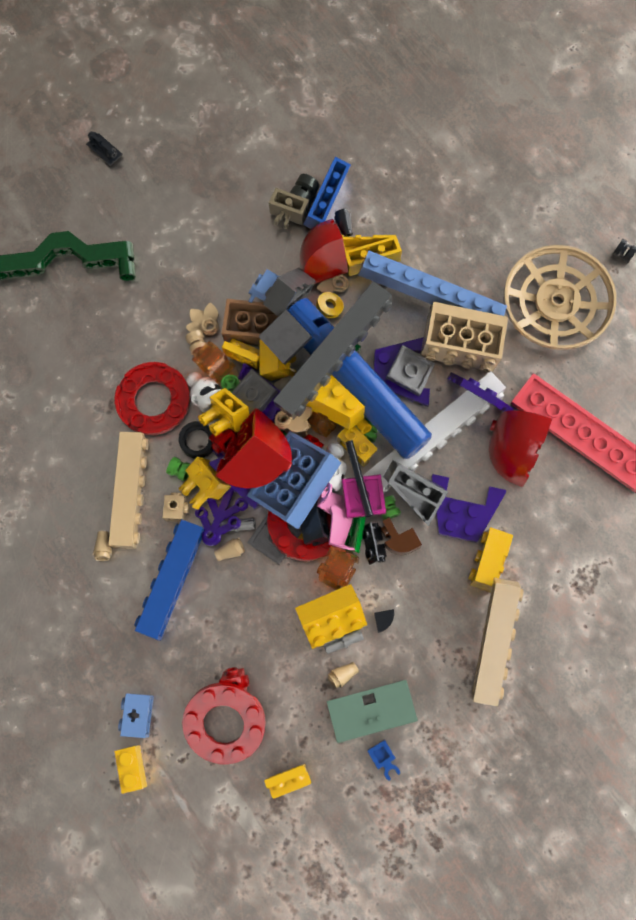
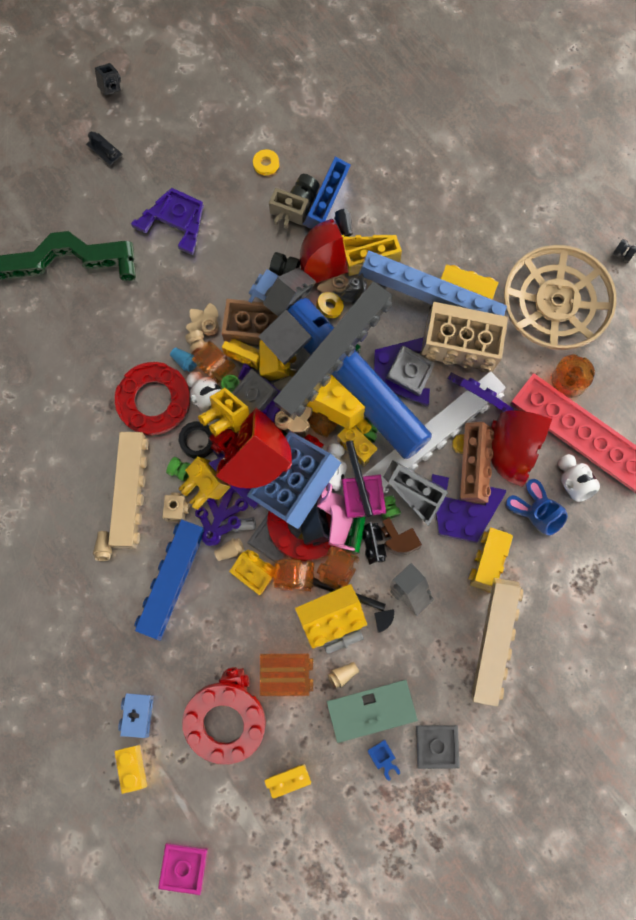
none -> black brick [95,63,121,95]
none -> dark purple wing [131,188,204,255]
none -> dark pink tile [158,843,208,895]
none -> dark azure cone [170,347,198,372]
none -> yellow bracket [229,550,278,596]
none -> yellow piece [253,149,279,175]
none -> clear orange brick [260,654,314,696]
none -> pearl dark grey wheel [269,252,300,276]
none -> clear orange brick [273,559,315,592]
none -> black bar [309,577,386,611]
none -> dark grey hinge [340,273,367,306]
none -> dark grey wedge [390,563,434,616]
none -> flat silver tile [416,725,460,769]
none -> yellow brick [441,264,499,299]
none -> yellow tile [452,434,464,454]
none -> nougat brick [460,422,494,503]
none -> blue piece [506,479,568,536]
none -> clear orange brick [551,354,595,398]
none -> white piece [558,454,600,502]

